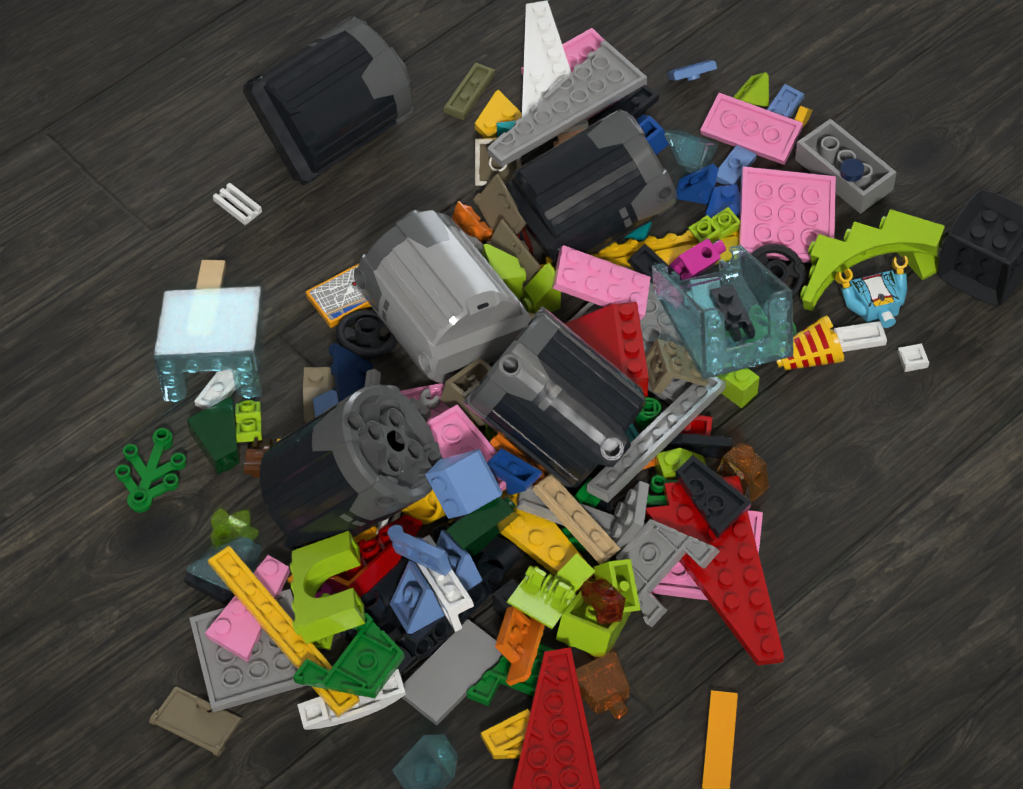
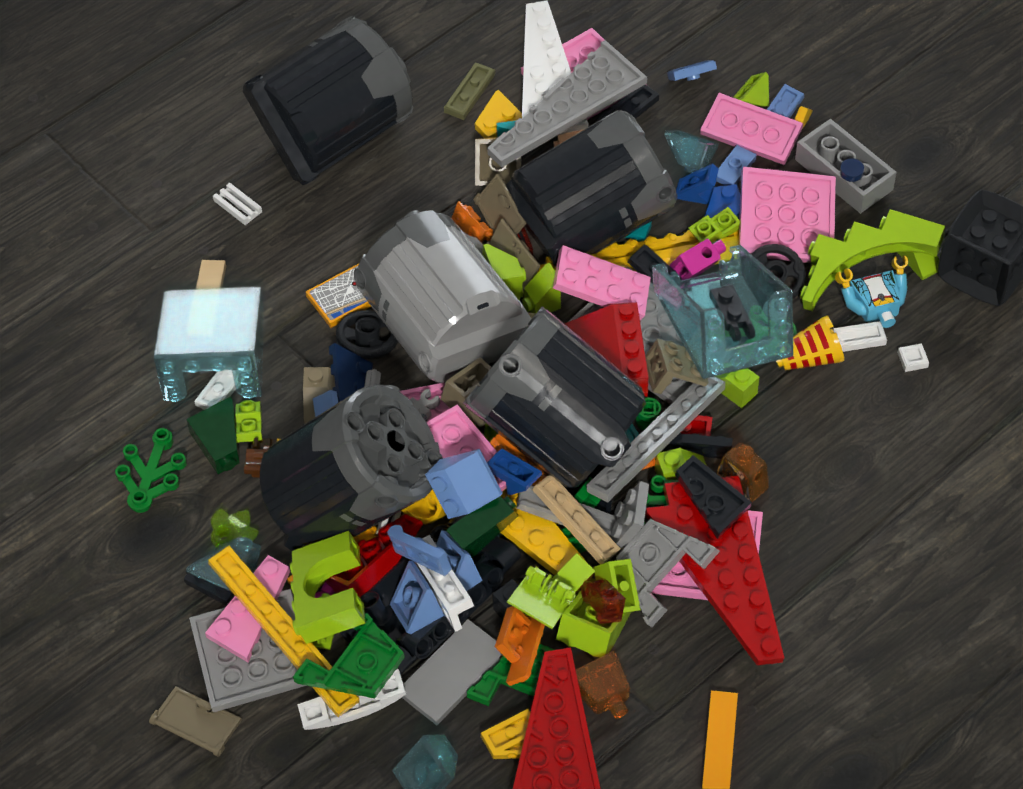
blue slope [636,114,670,155] -> none

